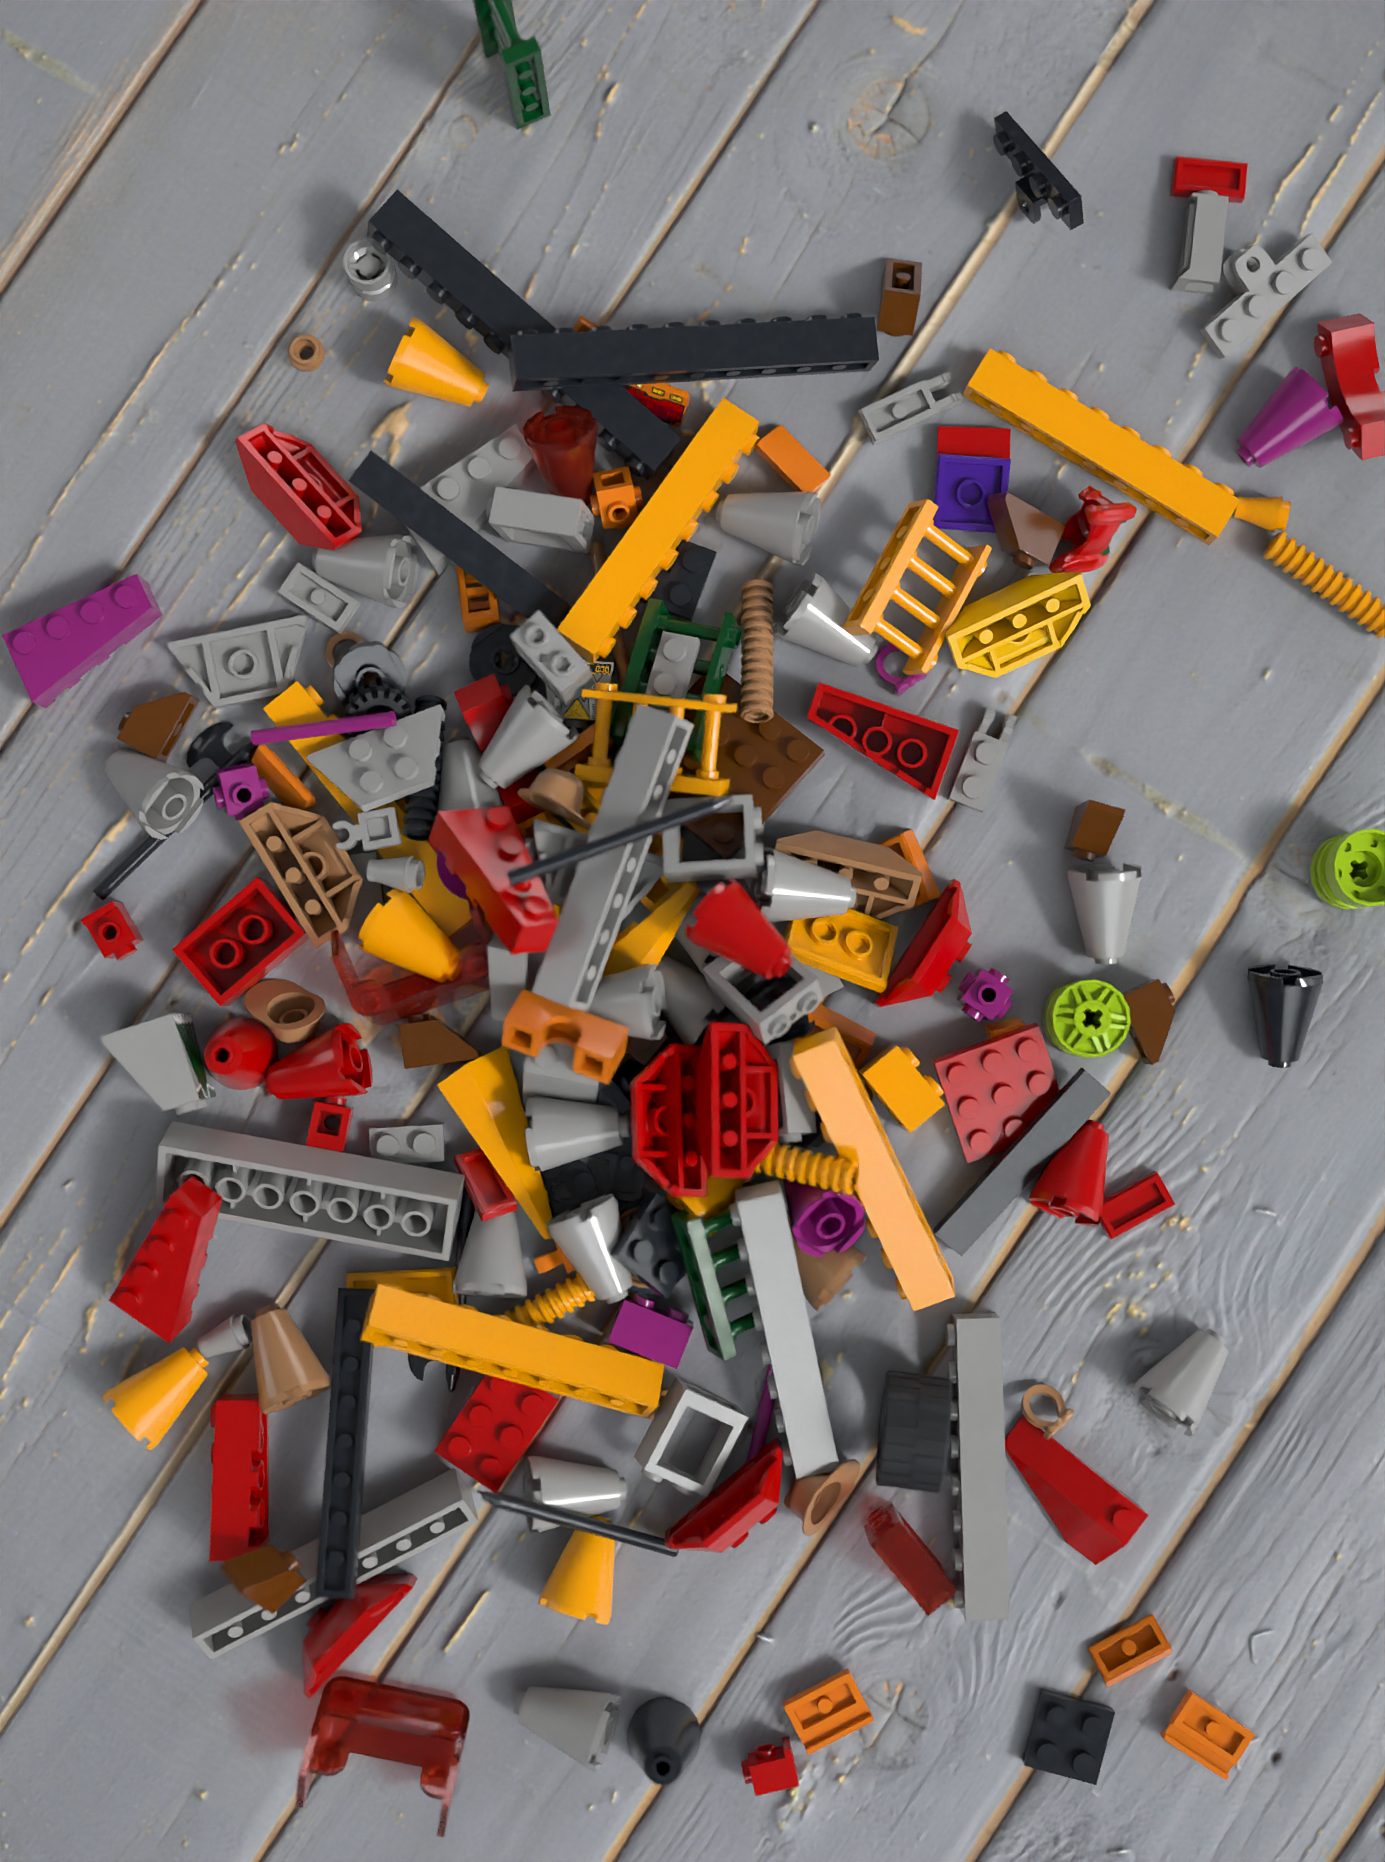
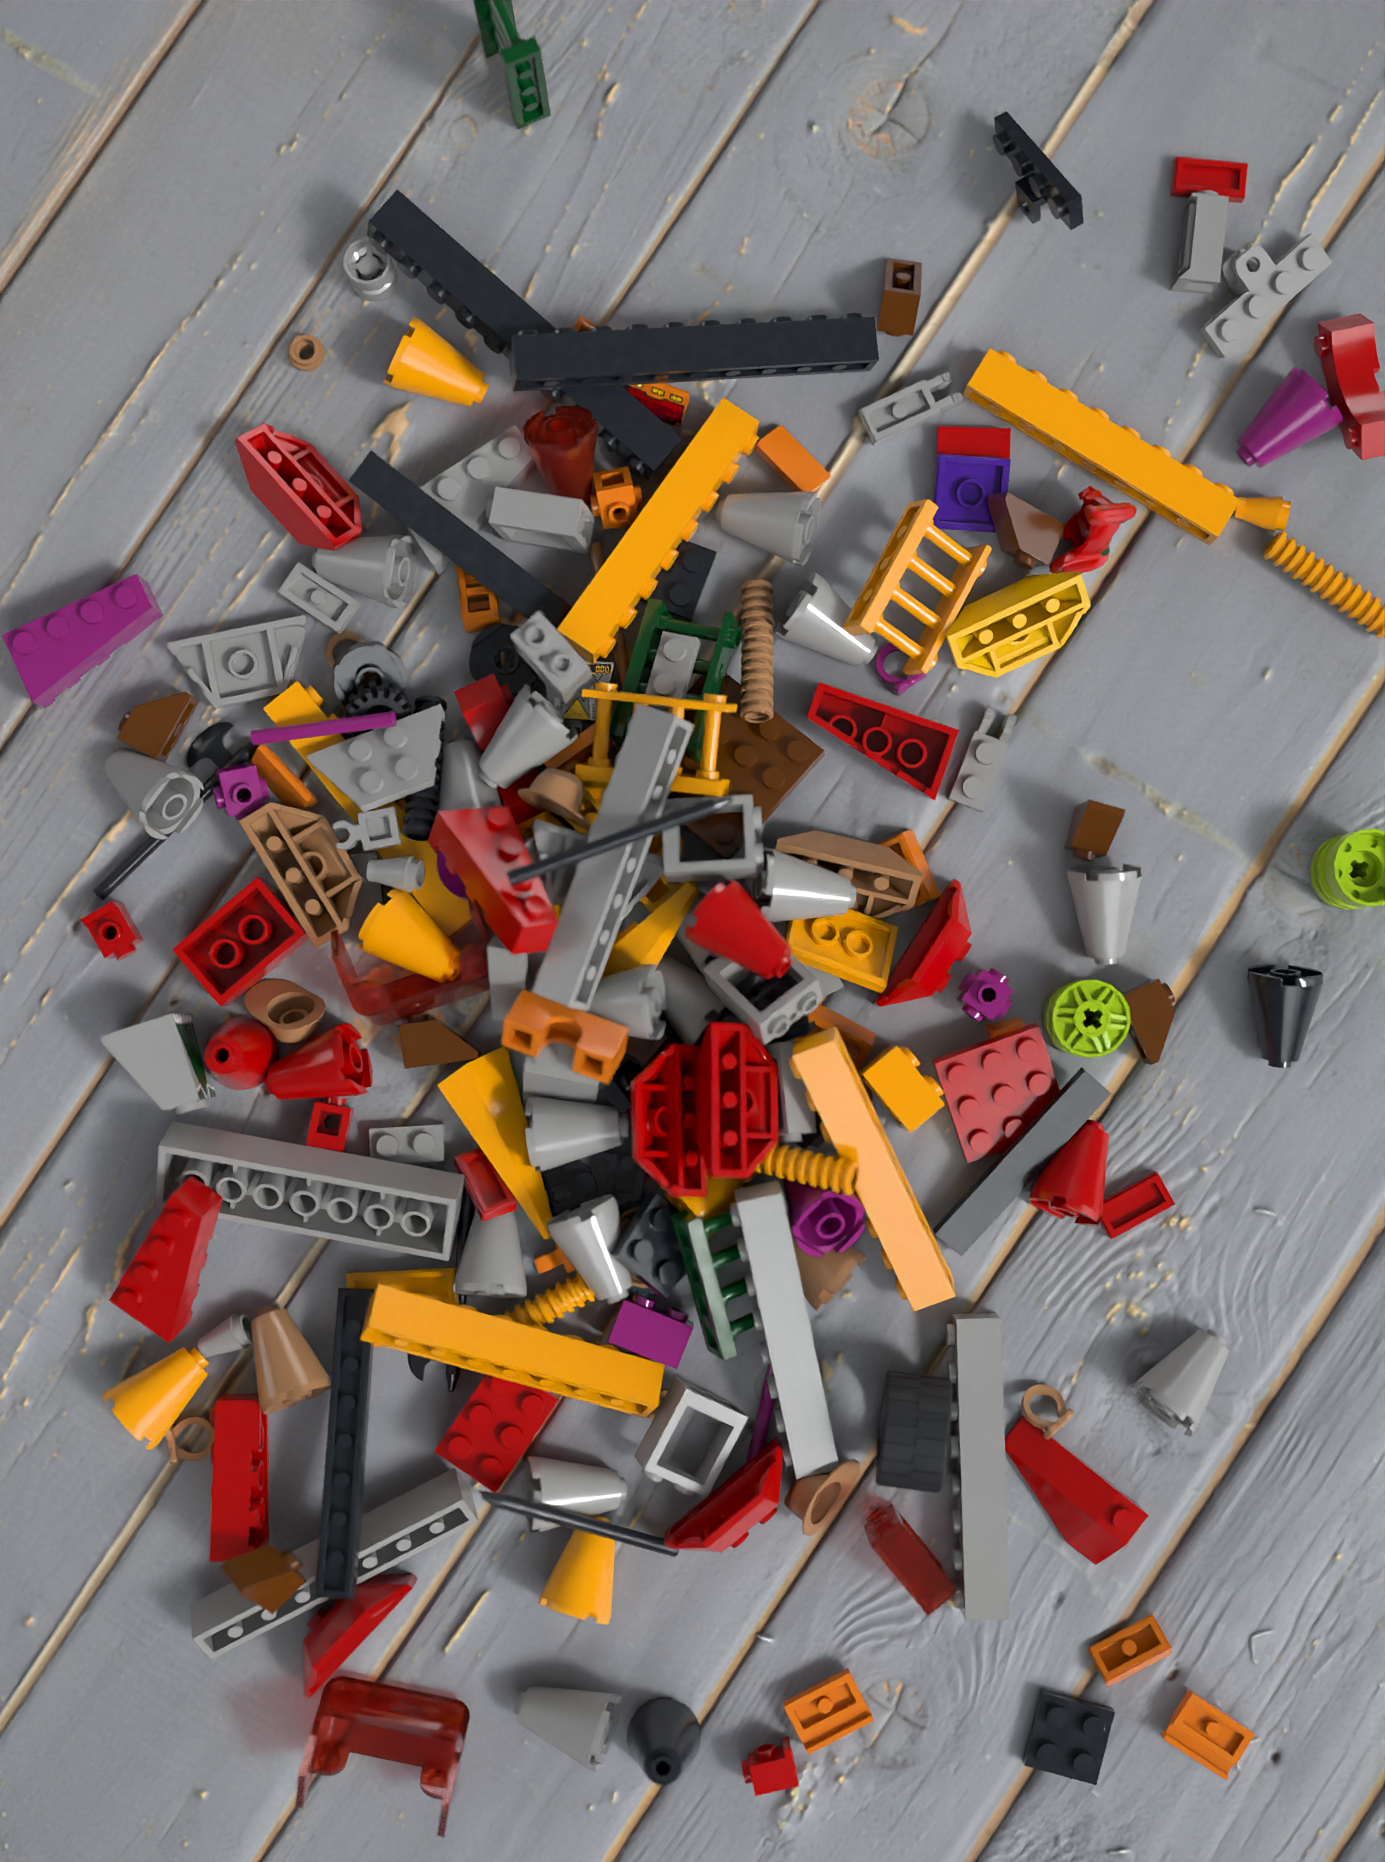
none -> medium nougat piece [165,1415,215,1464]

